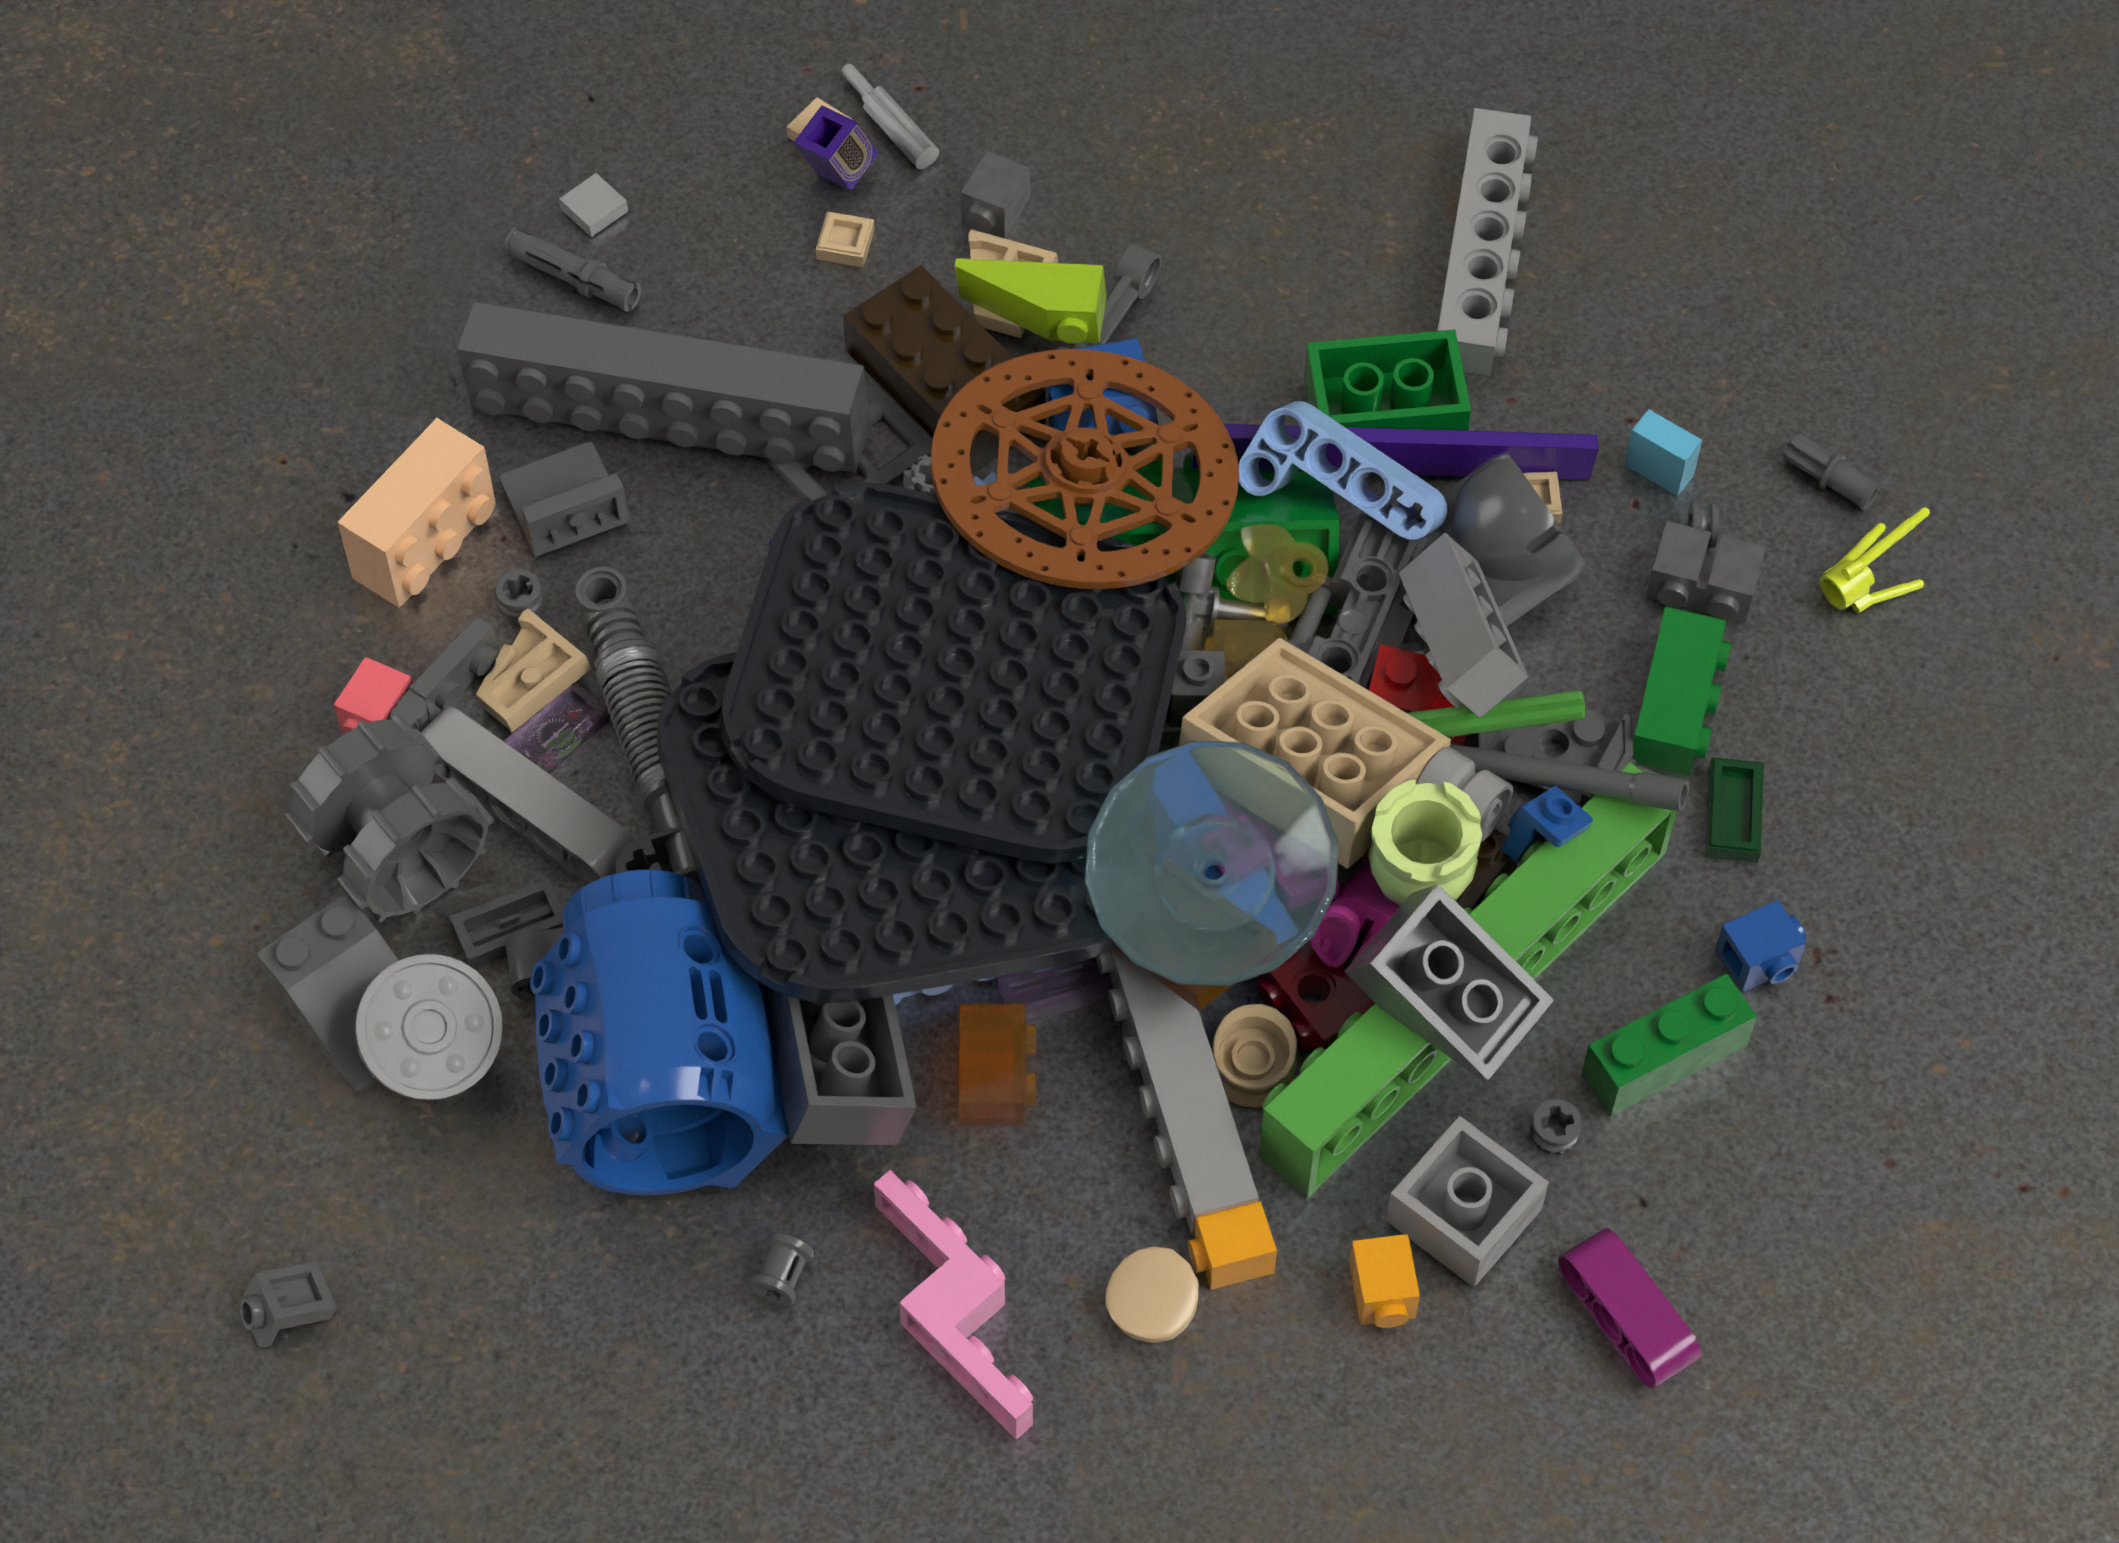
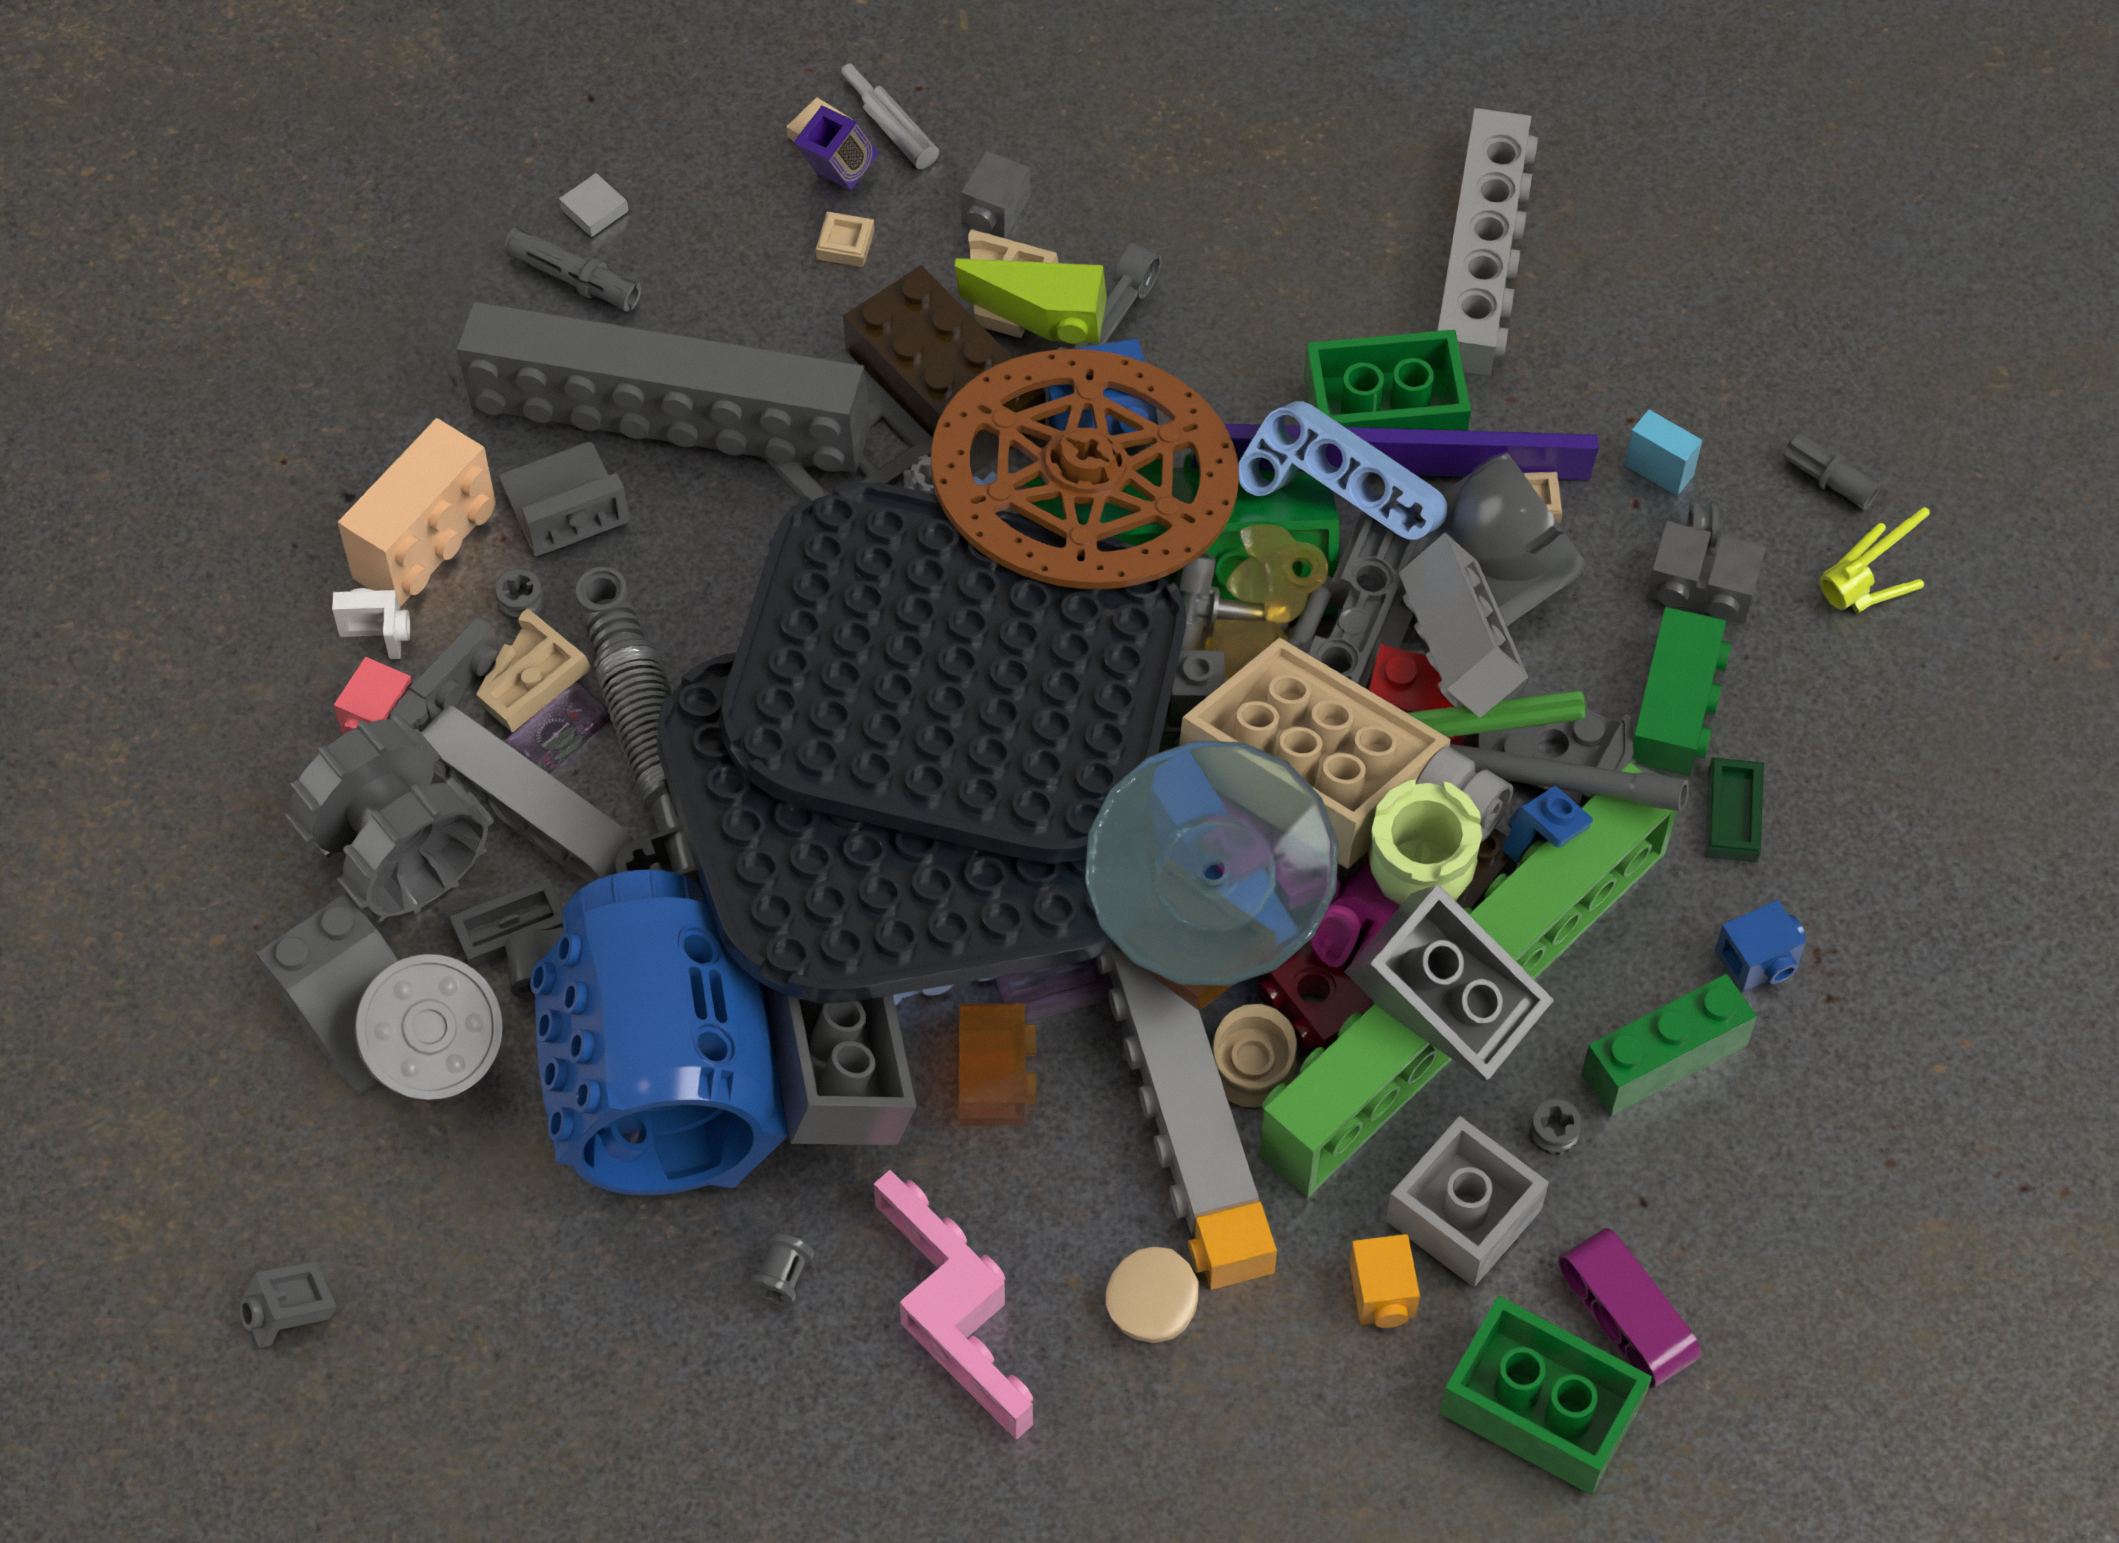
none -> white bracket [332,588,410,659]
none -> green brick [1439,1295,1652,1495]

